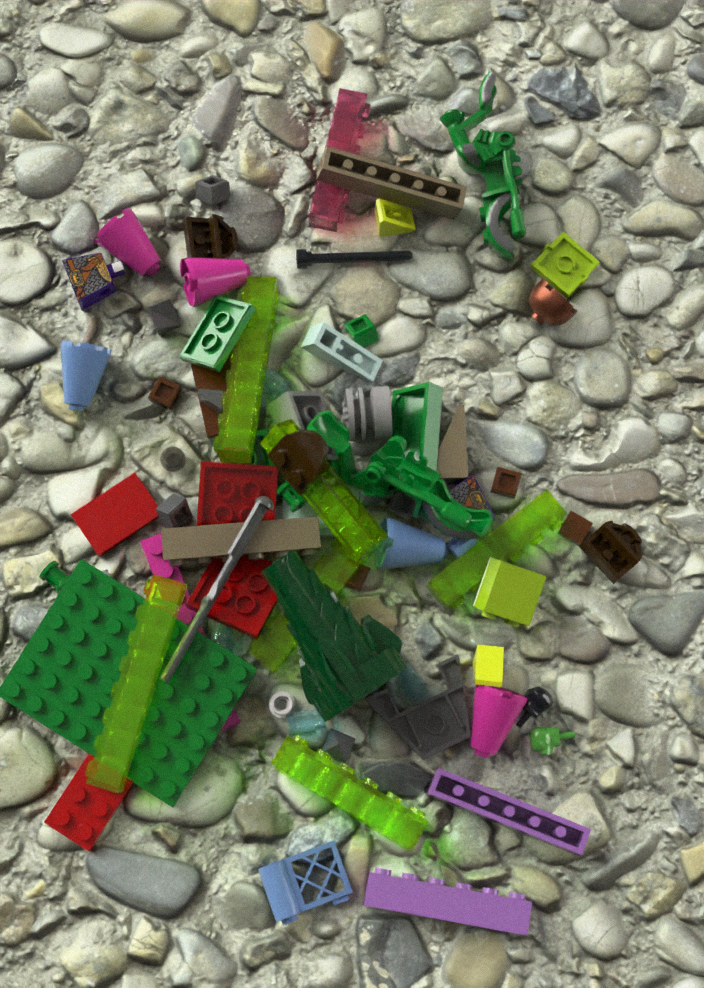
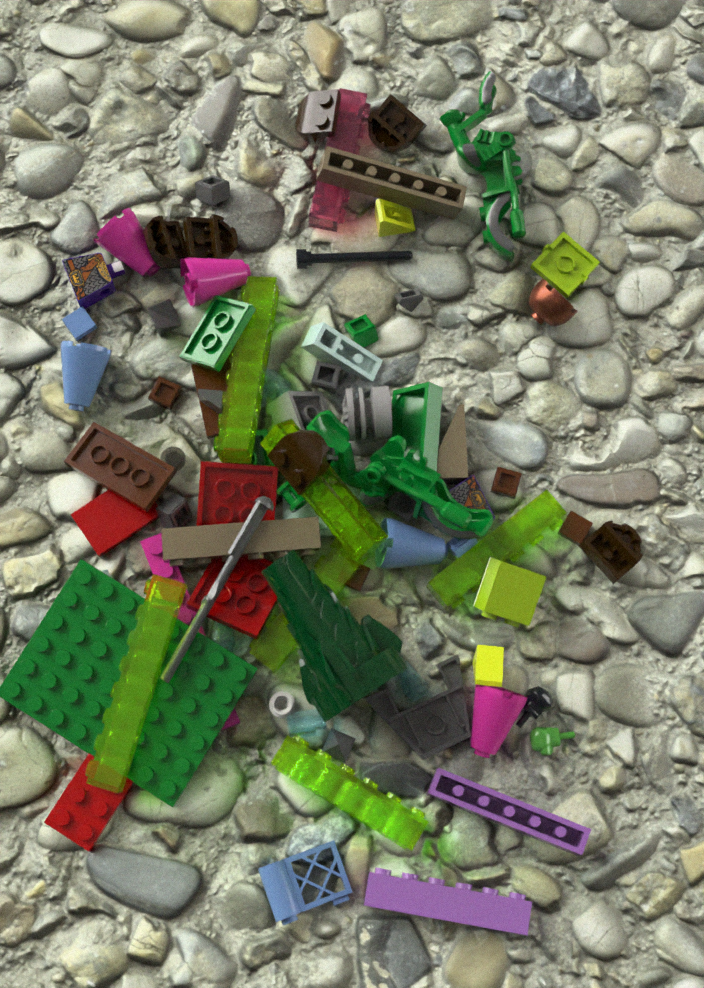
green bush [39,561,70,594] -> none
none -> medium blue tile [62,306,97,341]
none -> reddish brown plate [64,422,177,513]
none -> dark brown slope [143,216,187,269]
none -> slope [295,89,342,143]
none -> dark grey slope [311,360,341,394]
none -> dark brown slope [367,94,427,152]
none -> dark grey slope [394,289,423,312]

